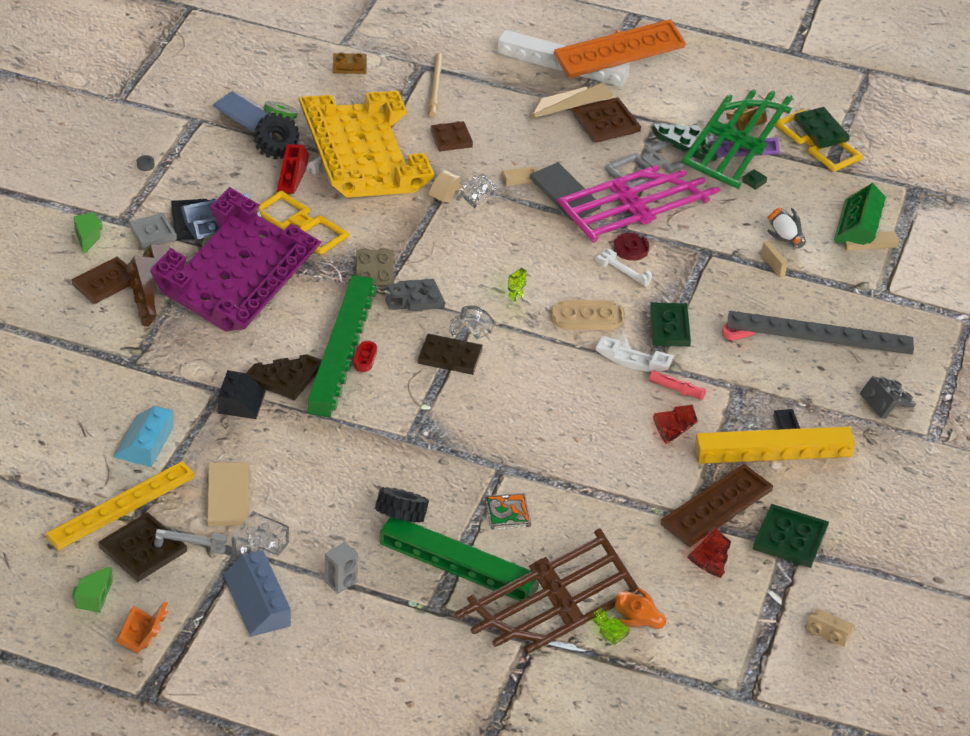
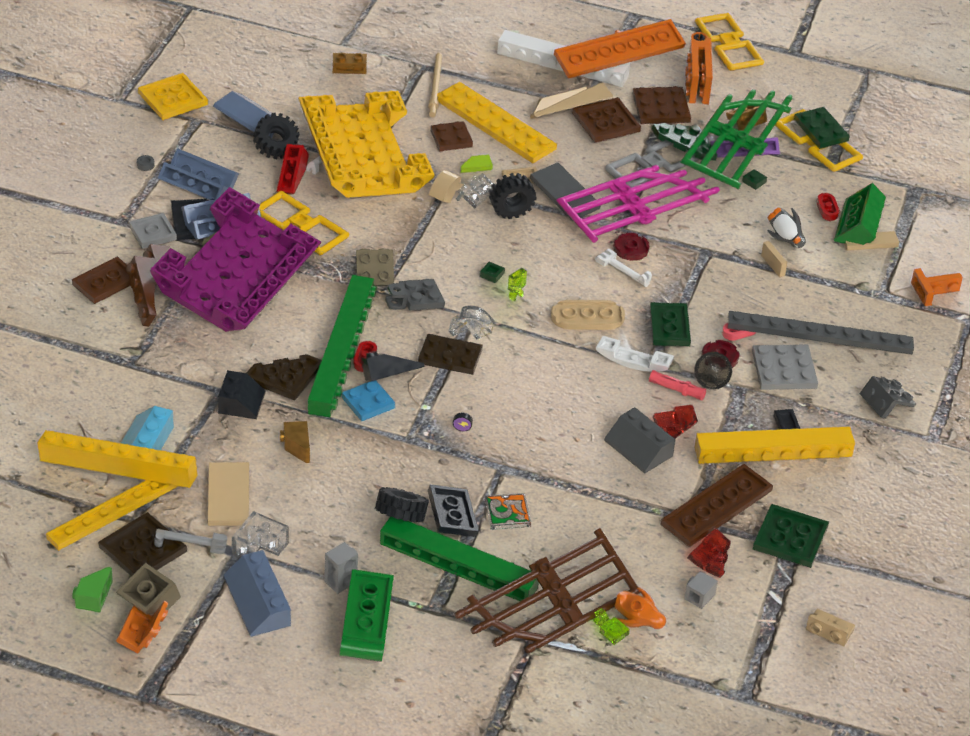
bright green slope [74,212,103,253] -> none
bright green tile [264,101,298,119] -> none
none -> yellow brick [37,430,198,488]
none -> dark tan slope [116,563,181,615]
none -> yellow plate [138,73,208,120]
none -> sand blue slope [158,148,239,200]
none -> pearl gold slope [280,421,310,463]
none -> green hinge [339,569,394,662]
none -> dark azure plate [342,380,395,422]
none -> black slope [360,351,425,381]
none -> black plate [427,484,479,537]
none -> yellow plate [437,81,557,163]
none -> tile [453,413,473,431]
none -> lime tile [460,154,493,173]
none -> dark green plate [480,262,505,284]
none -> black tyre [489,173,537,219]
none -> dark grey slope [604,407,675,473]
none -> reddish brown plate [632,86,691,124]
none -> orange hinge [685,32,713,105]
none -> light grey brick [685,571,718,609]
none -> clear smoke cylinder [694,352,732,390]
none -> yellow bar [695,13,764,71]
none -> dark red tile [701,340,740,370]
none -> light grey plate [752,344,818,390]
none -> red plate [817,193,840,221]
none -> orange bracket [911,268,963,306]

